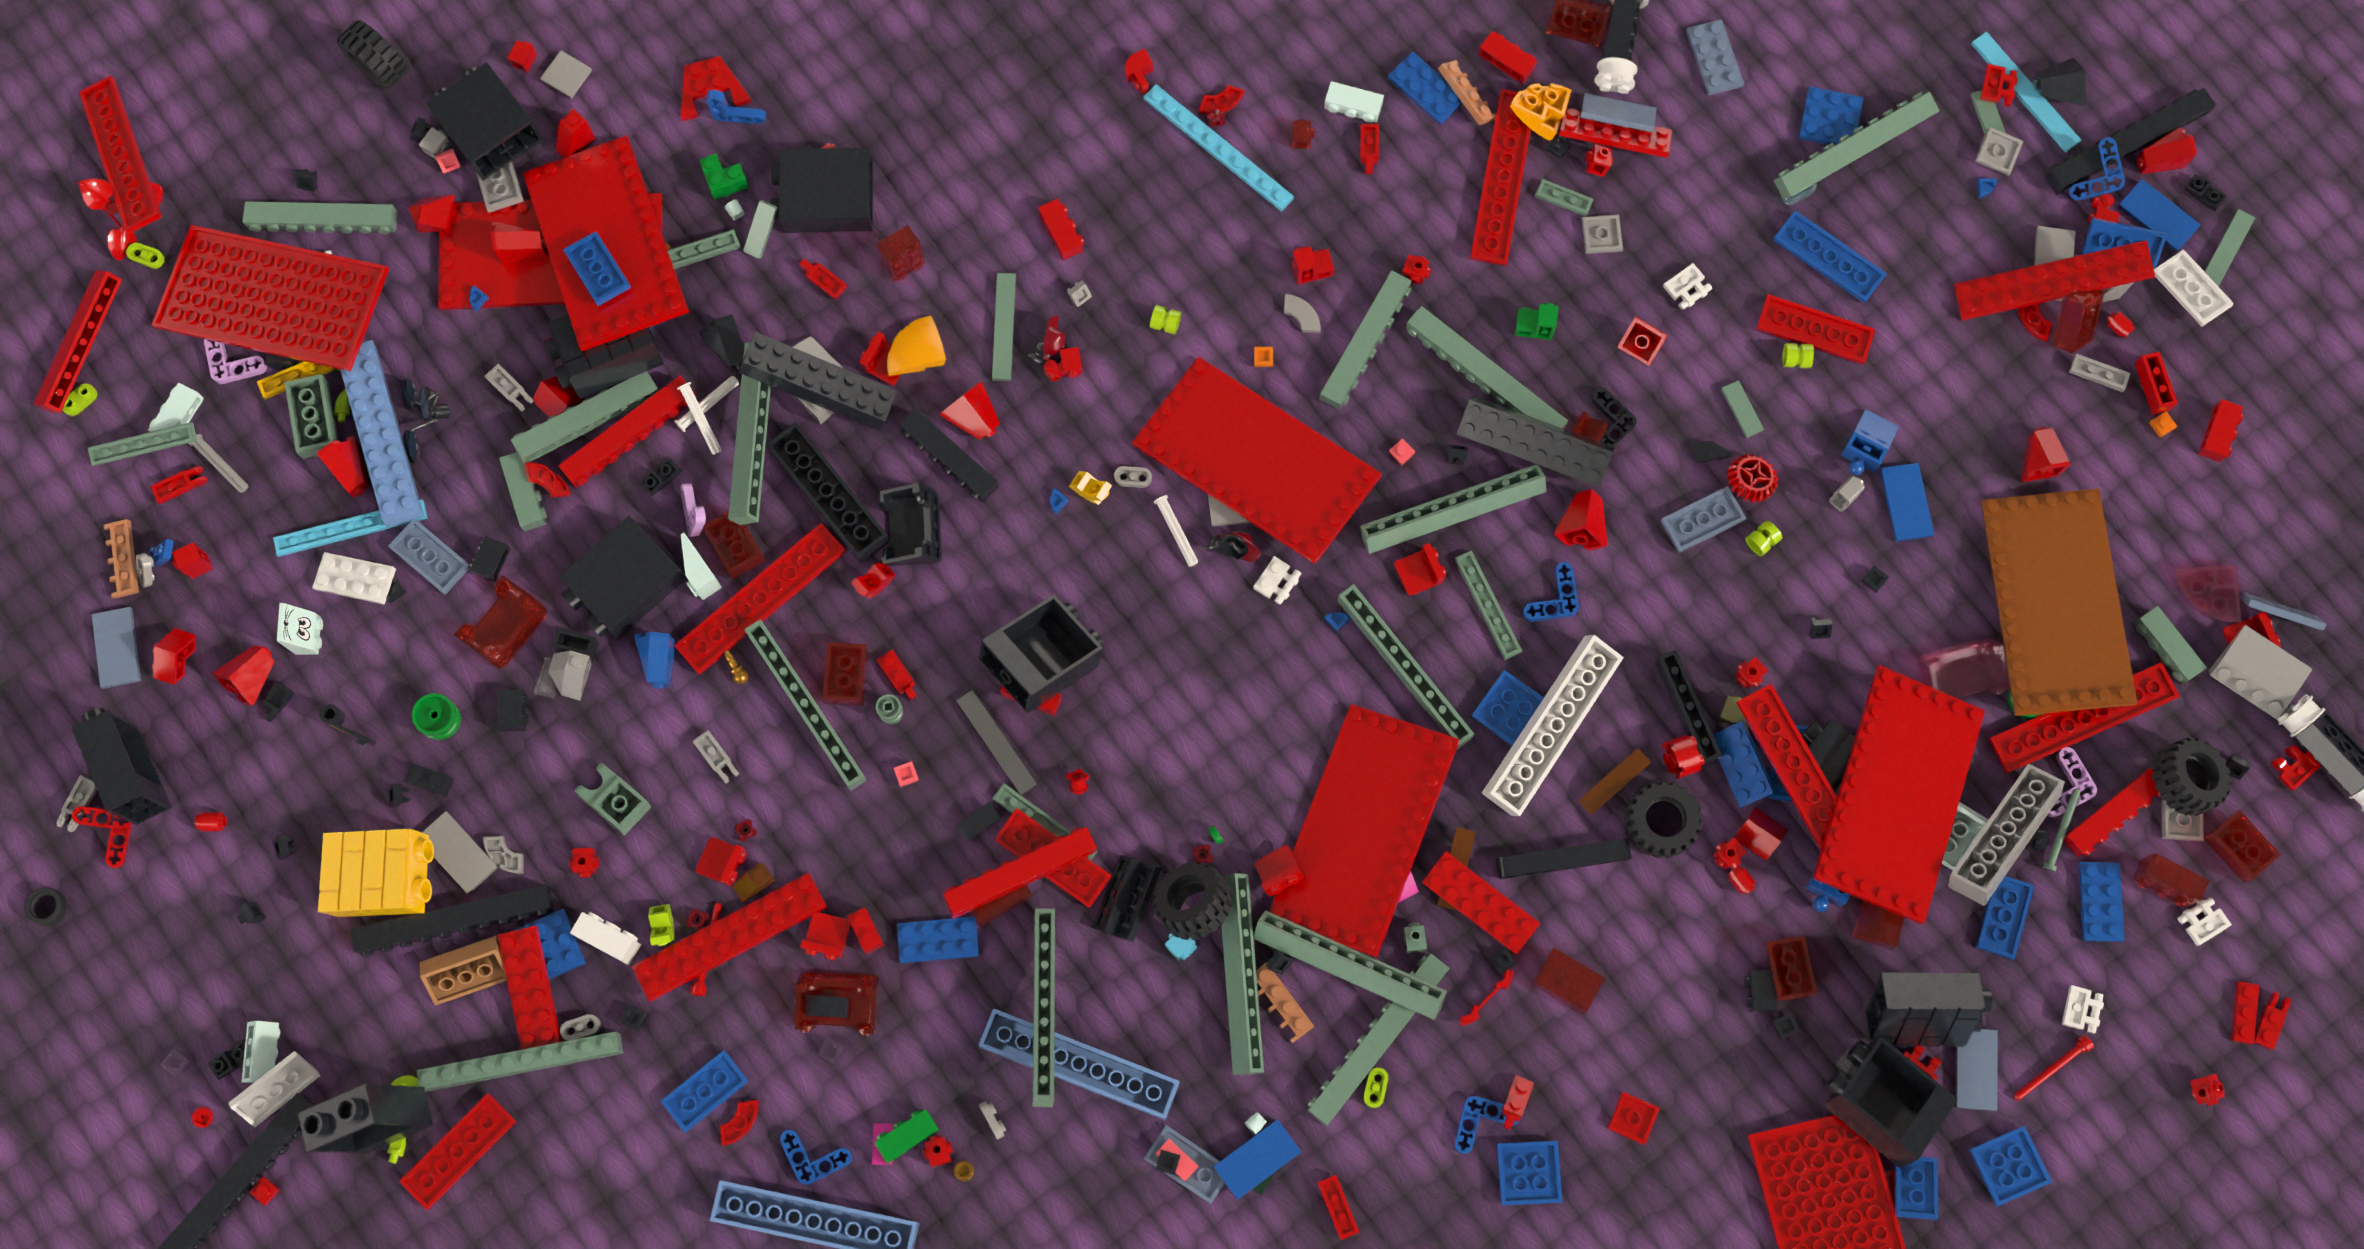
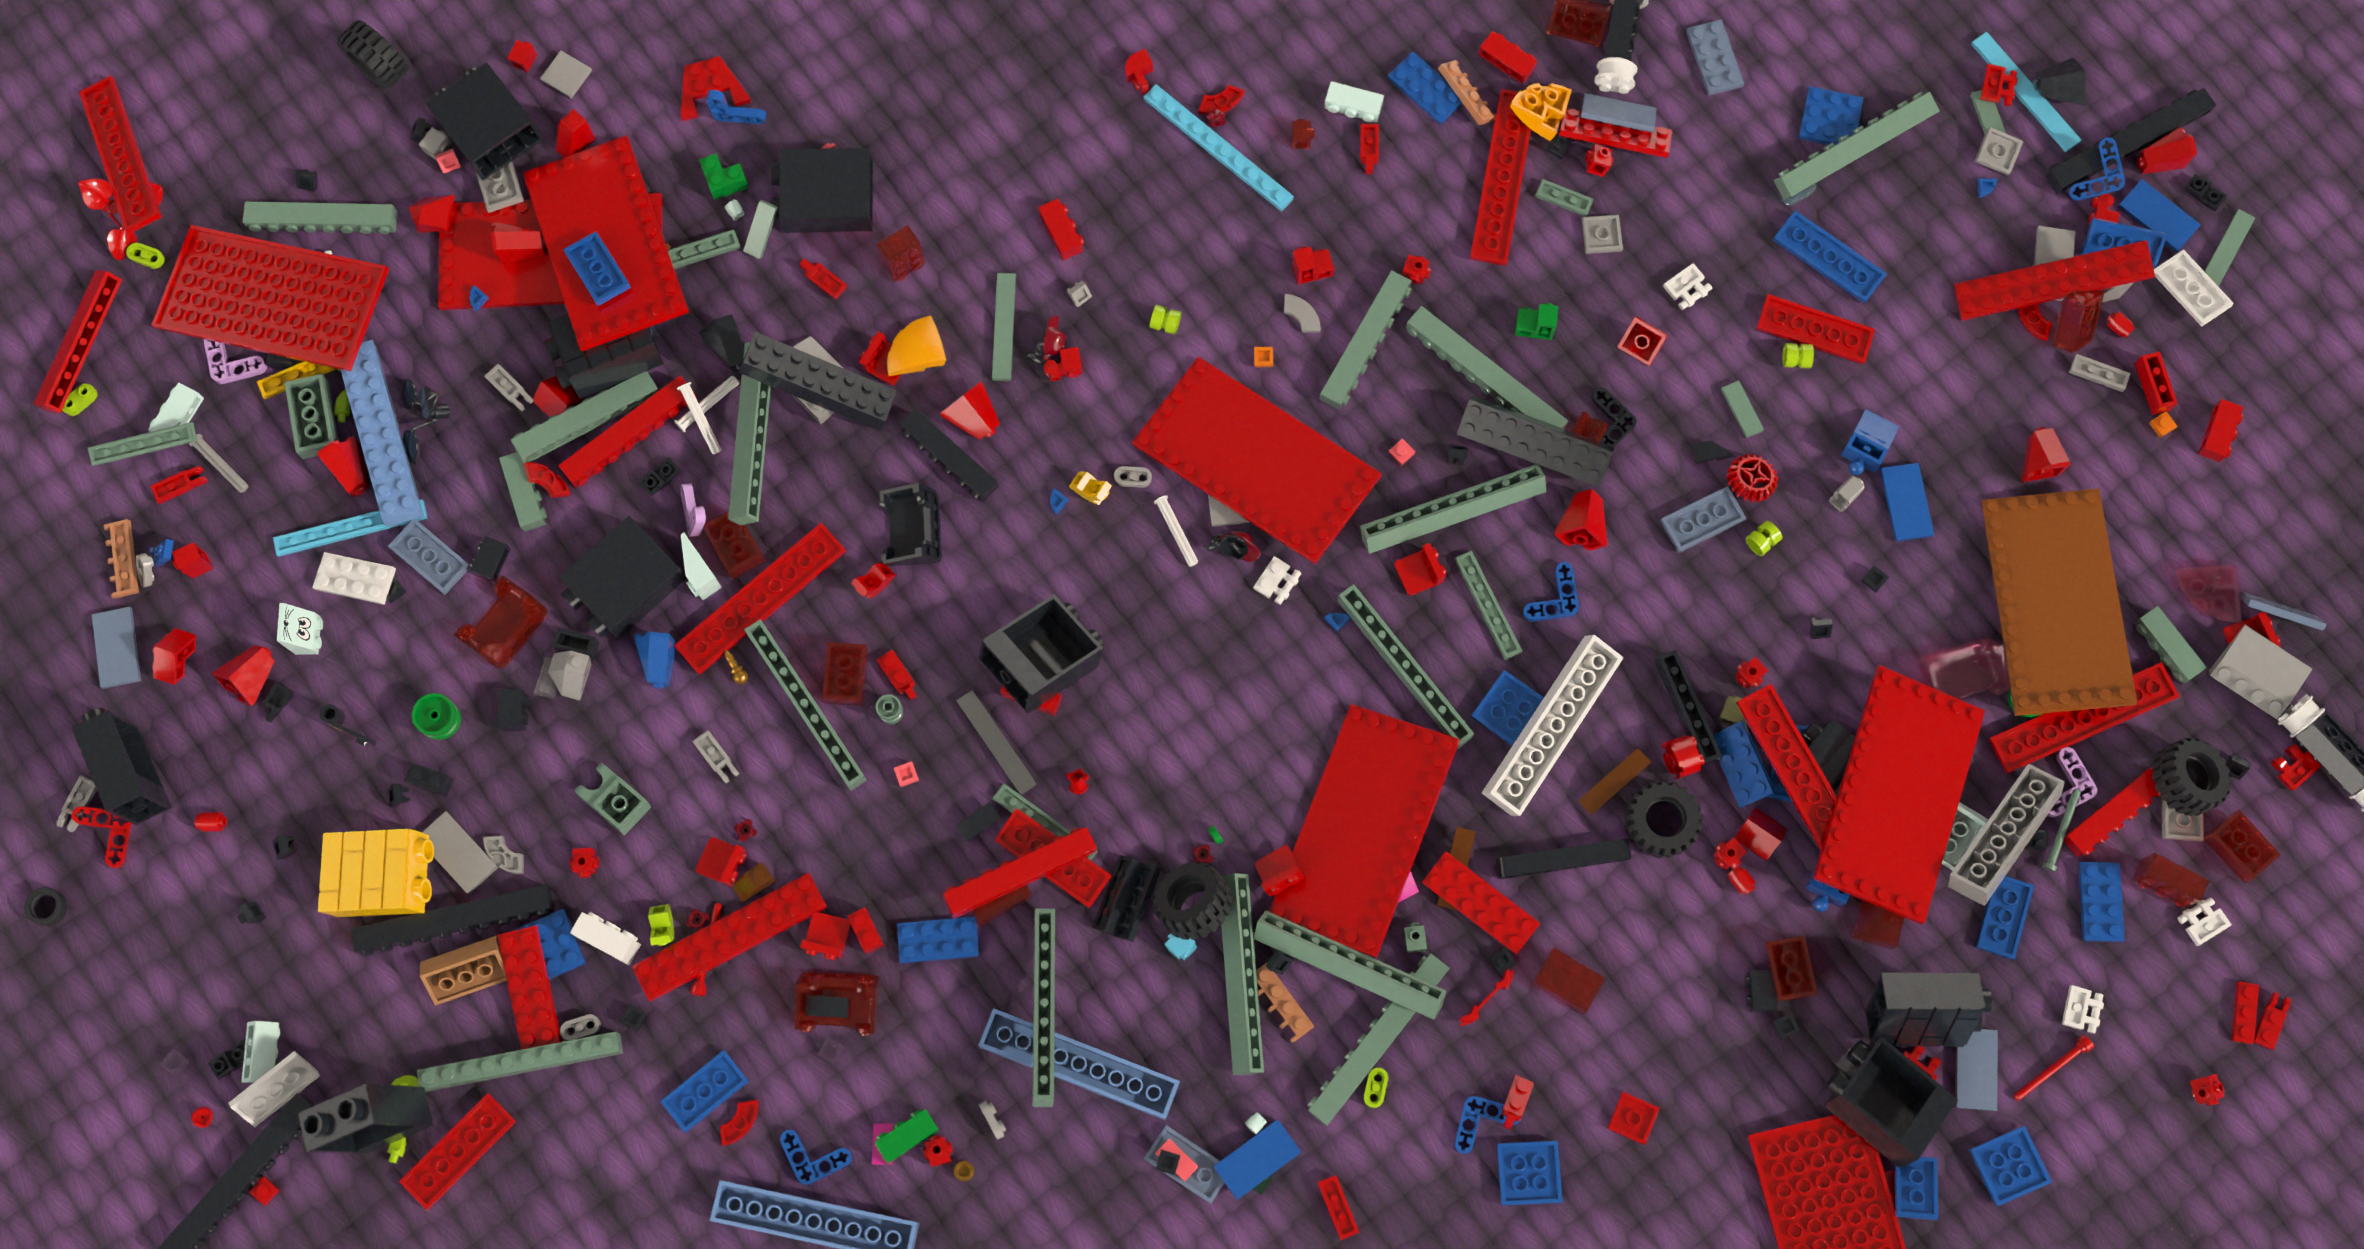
black brick [766,422,890,564] -> none

